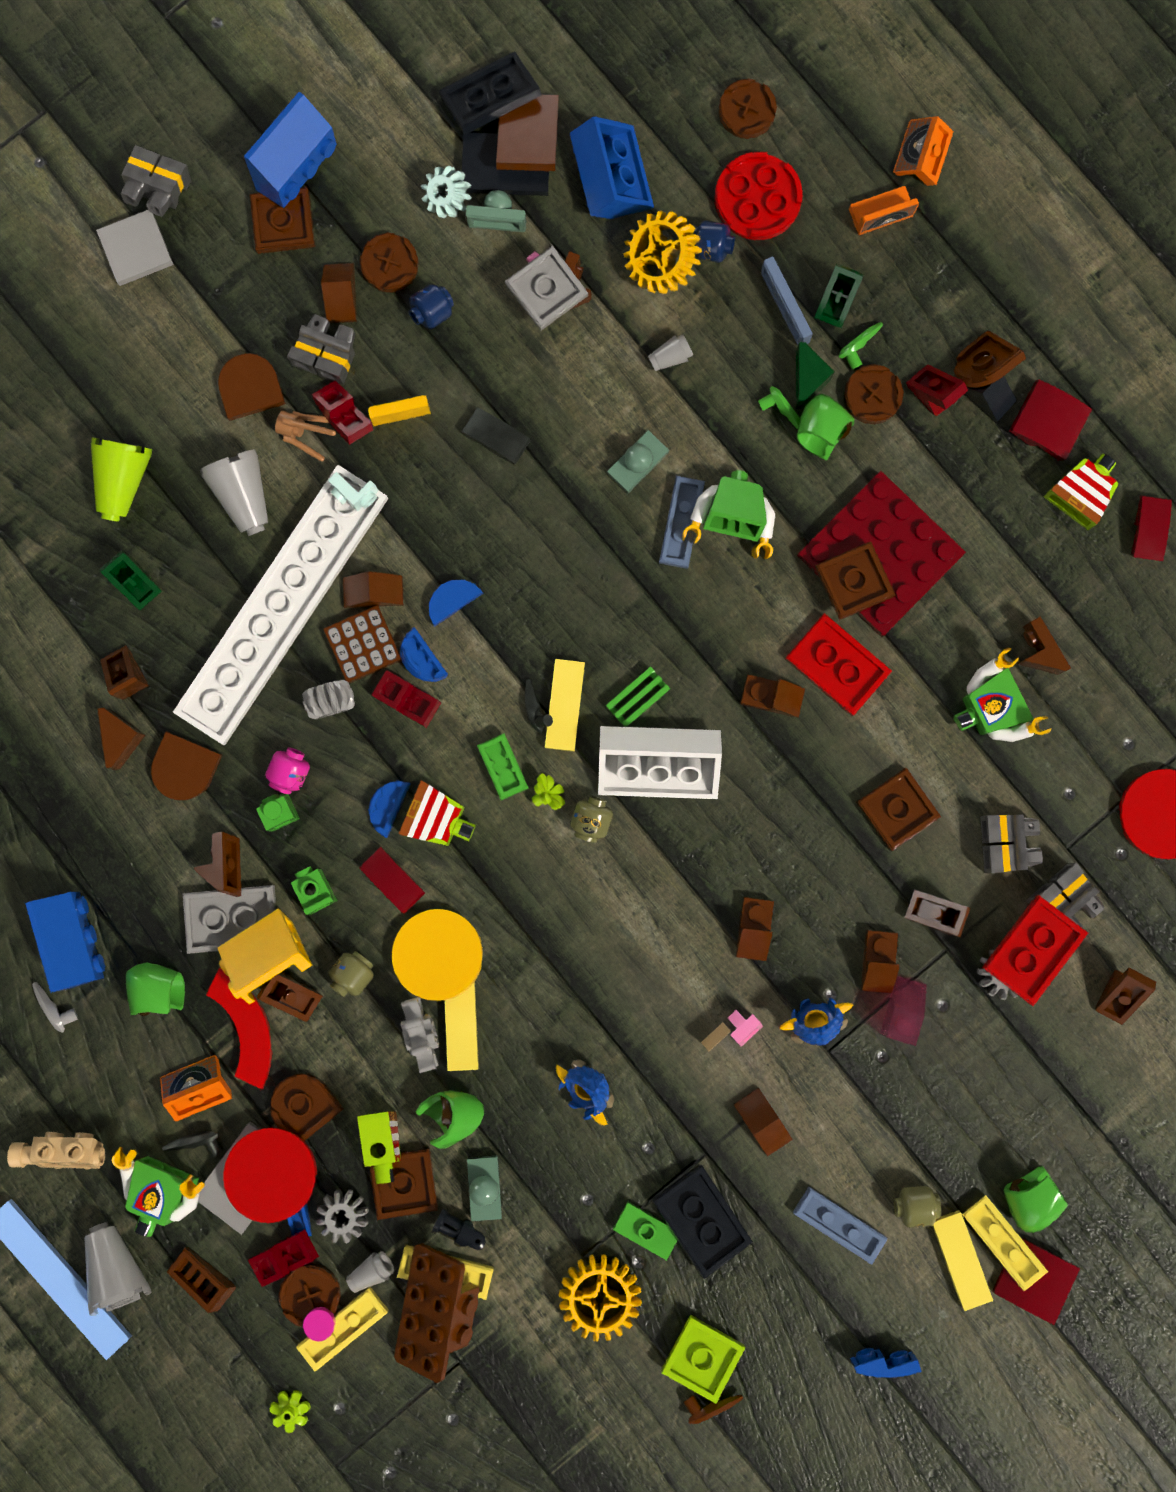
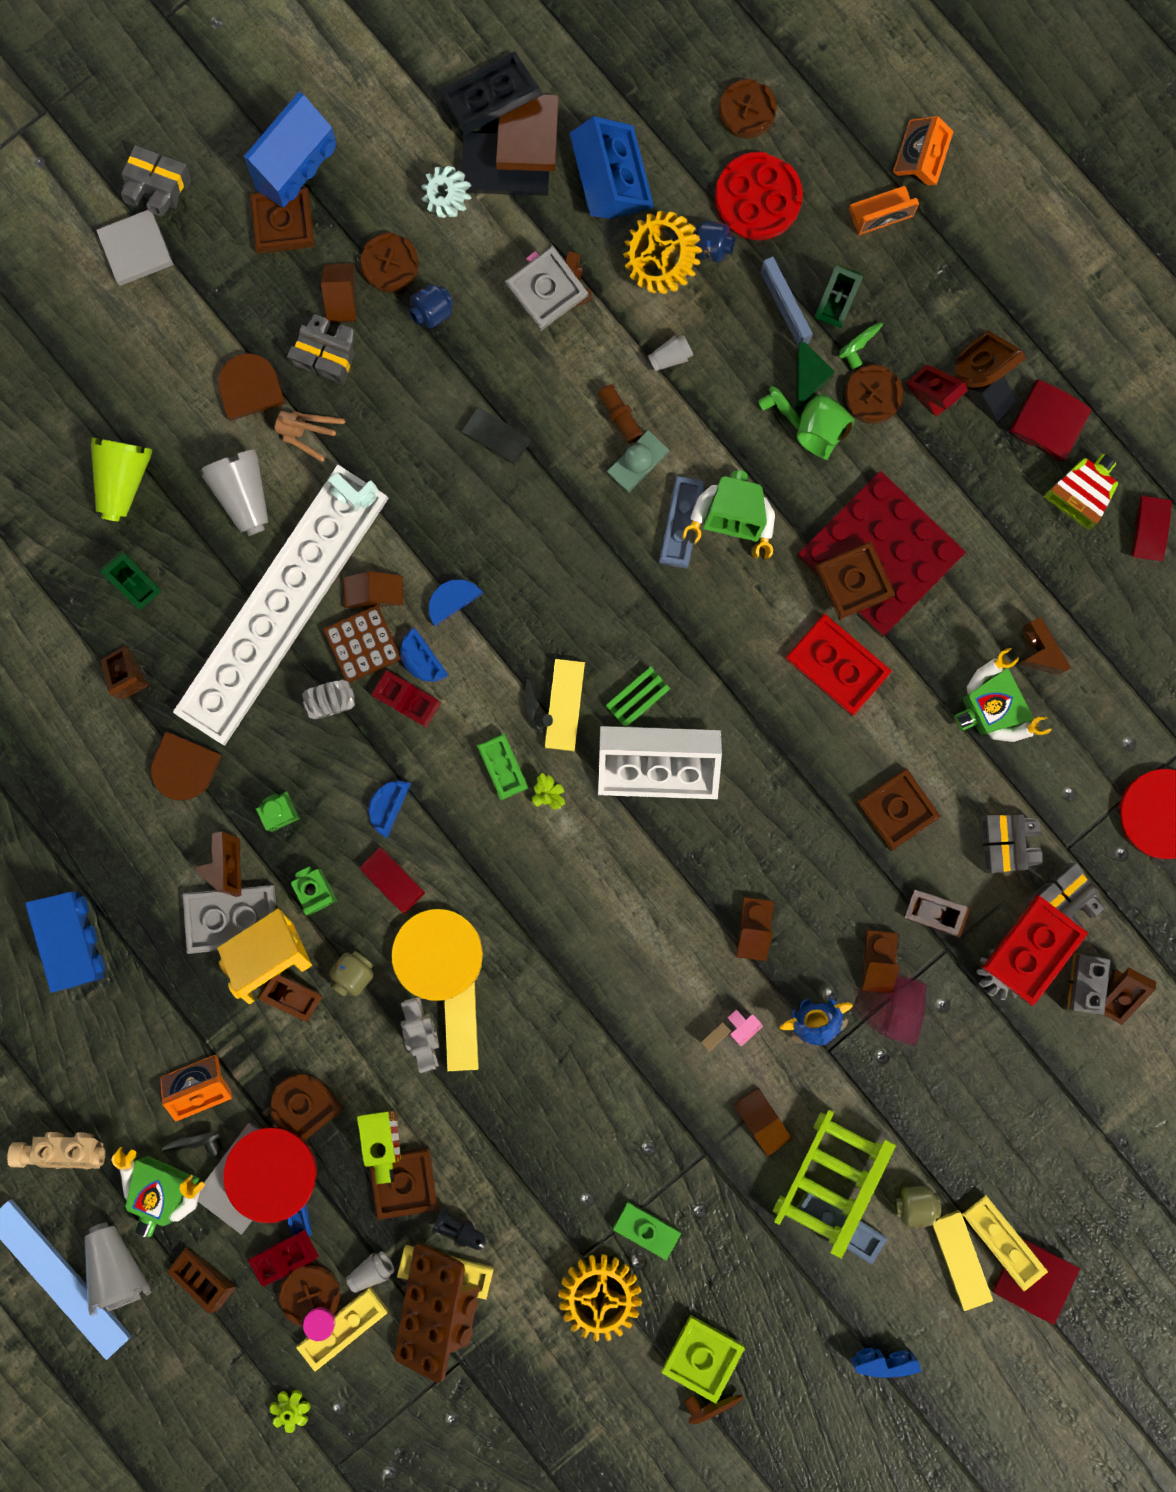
light grey bar [32,982,78,1033] -> none
reddish brown slope [98,708,145,770] -> none
bright green piece [125,962,185,1016] -> none
red tile [206,967,272,1089] -> none
dark pink head [265,747,310,794] -> none
dark red slope [312,380,373,445] -> none
light grey gear [316,1189,369,1243] -> none
yellow tile [368,395,431,426] -> none
torso [399,781,476,846] -> none
bright green piece [415,1090,484,1149] -> none
sand green tile [466,190,526,232] -> none
sand green tile [467,1155,502,1221] -> none
blue hair [556,1059,614,1126] -> none
olive head [570,796,613,843] -> none
black tile [651,1164,753,1279] -> none
reddish brown slope [740,674,805,718] -> none
bright green piece [1004,1166,1068,1232] -> none
none -> reddish brown pin [597,384,644,444]
none -> lime fence [772,1109,896,1259]
none -> flat silver hips [1063,953,1110,1015]

